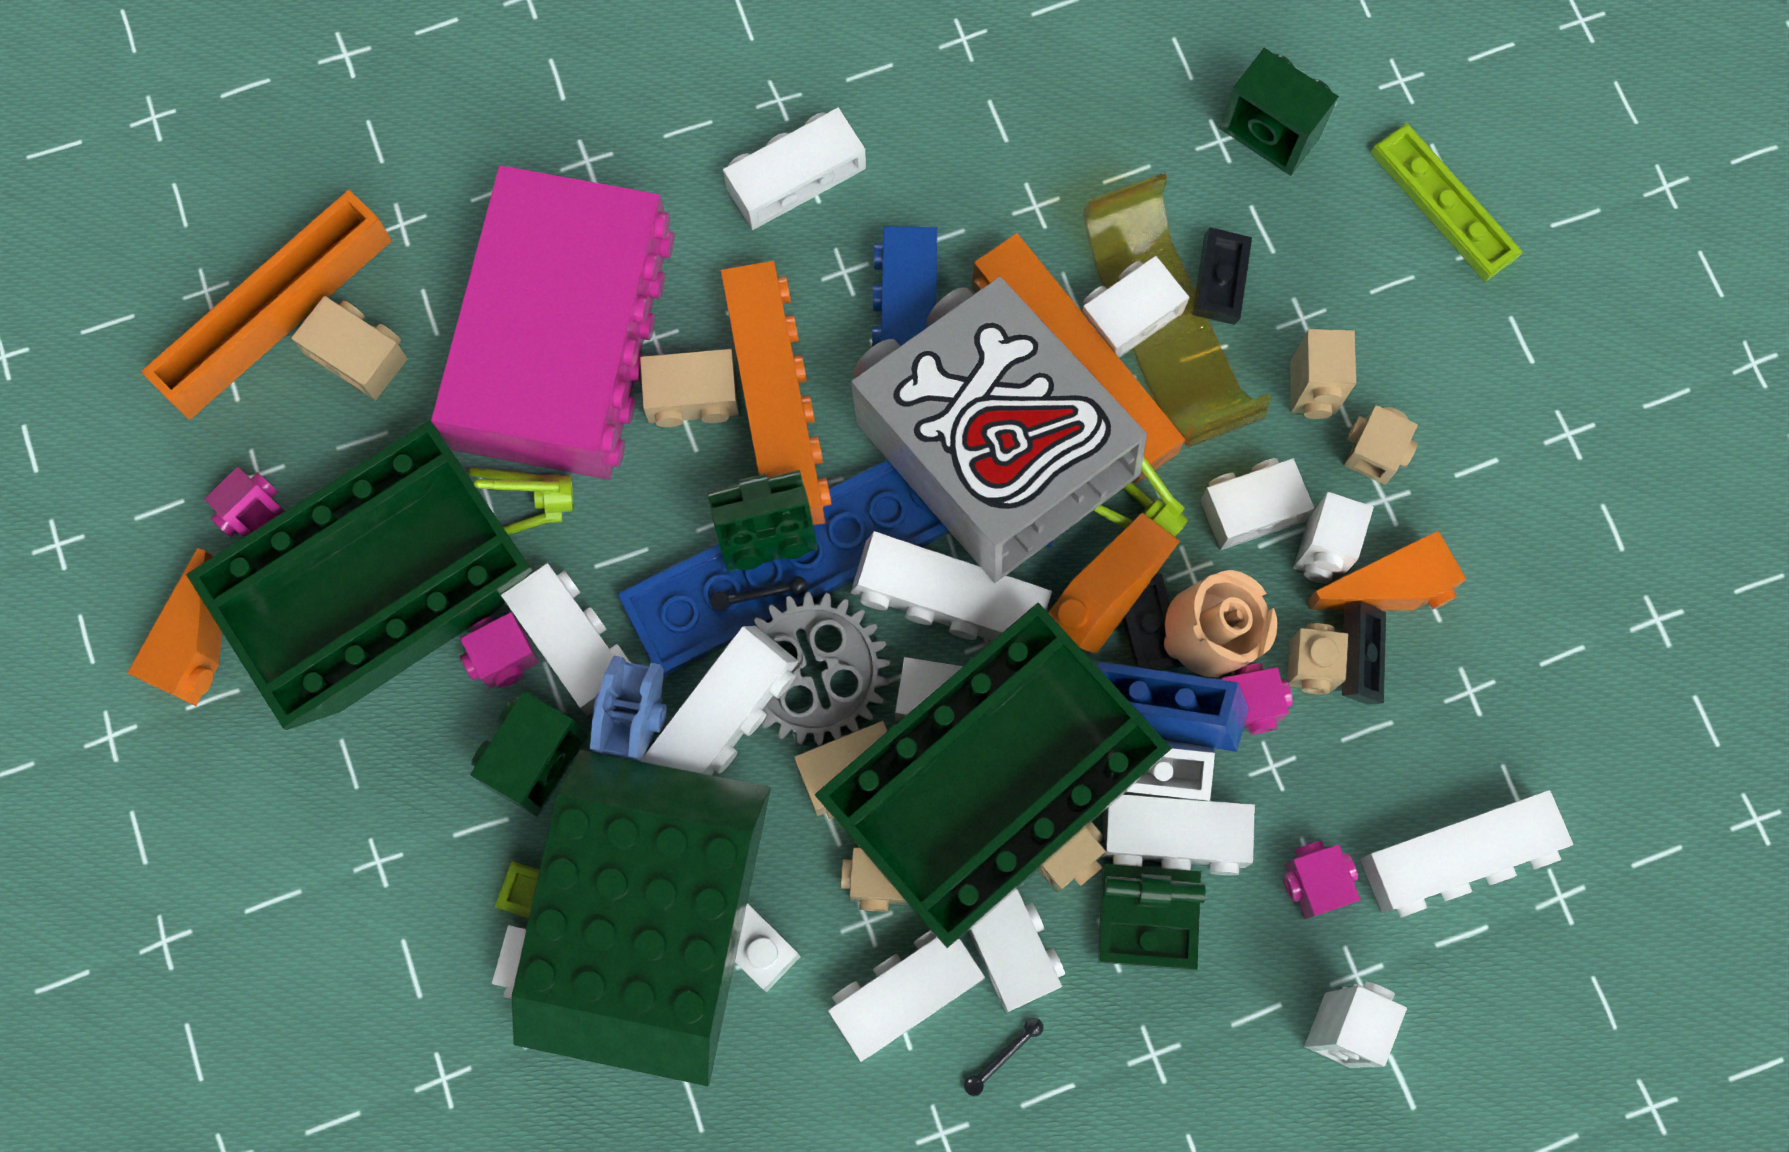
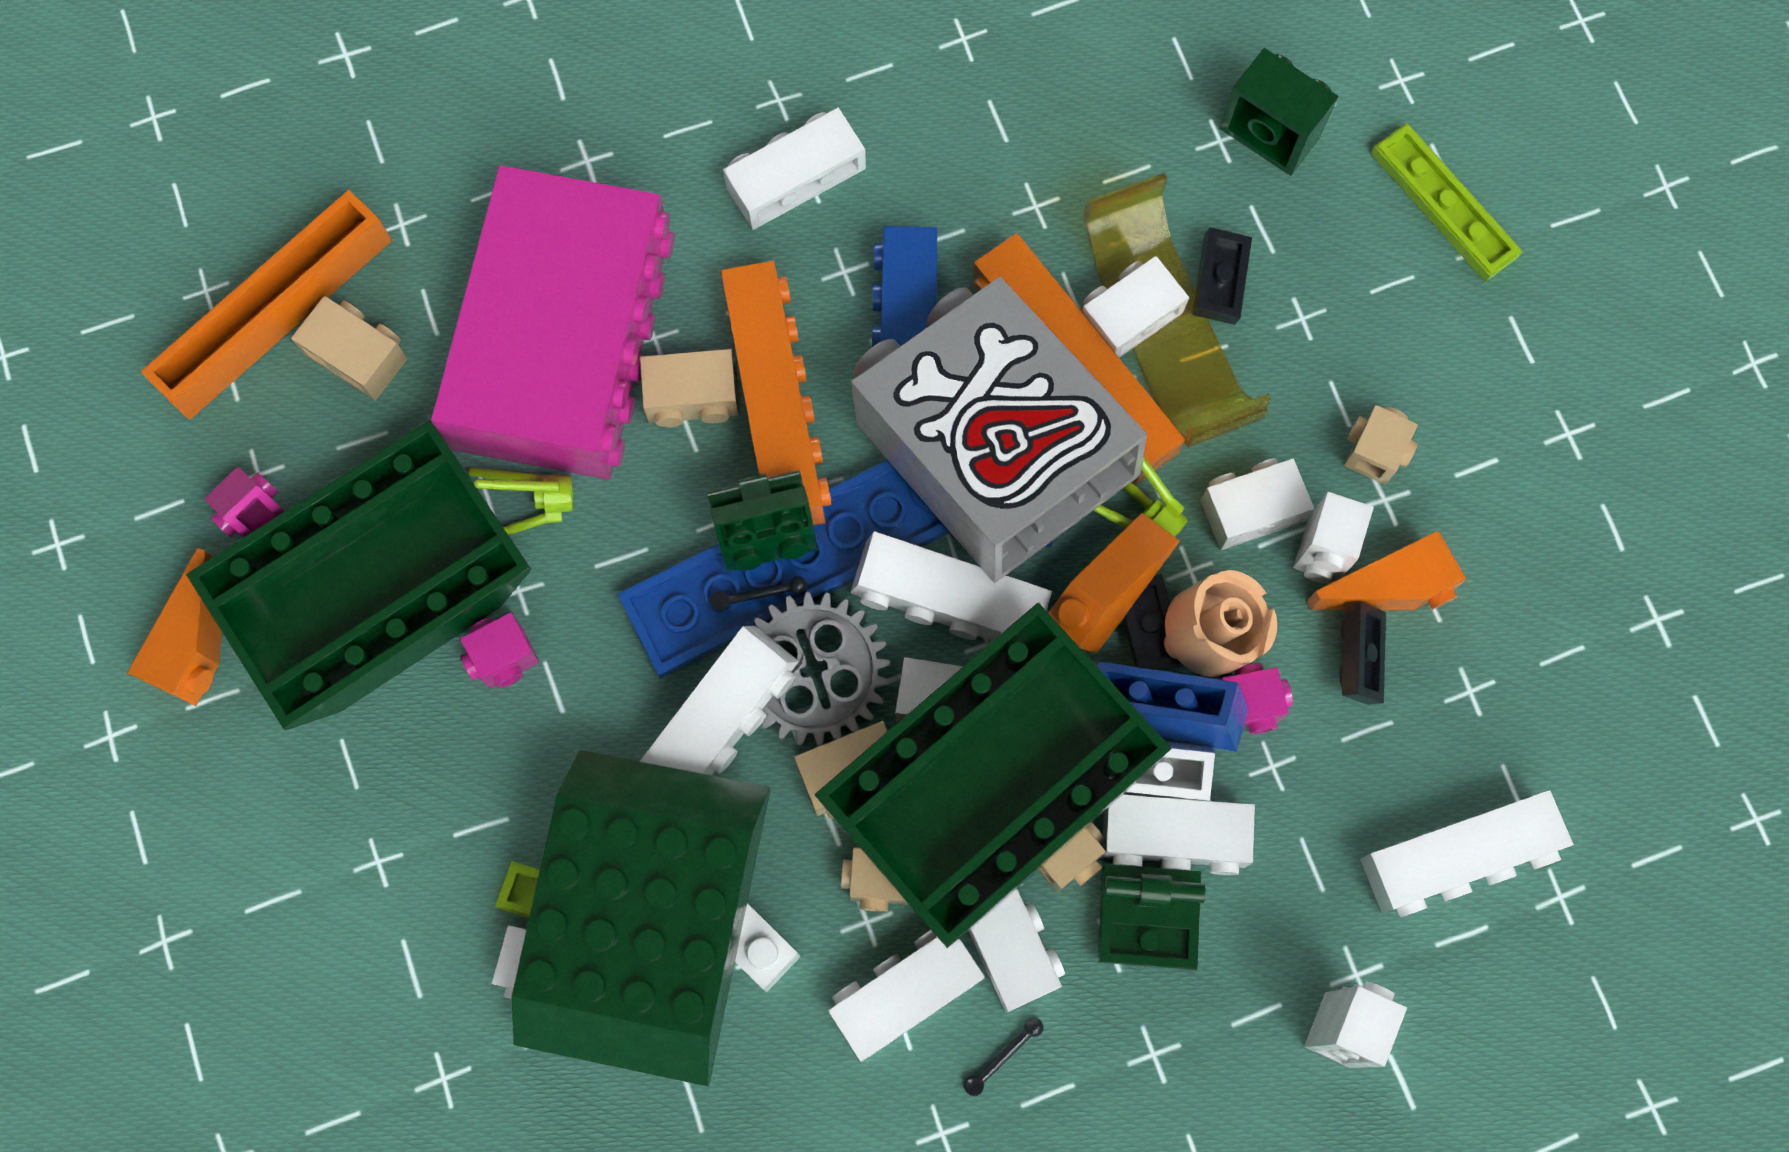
dark green brick [470,691,587,817] -> none
white brick [501,563,631,716] -> none
medium blue hinge [590,656,667,762] -> none
dark pink brick [1283,841,1360,920] -> none
tan brick [1287,623,1348,694] -> none
tan brick [1290,329,1356,419] -> none

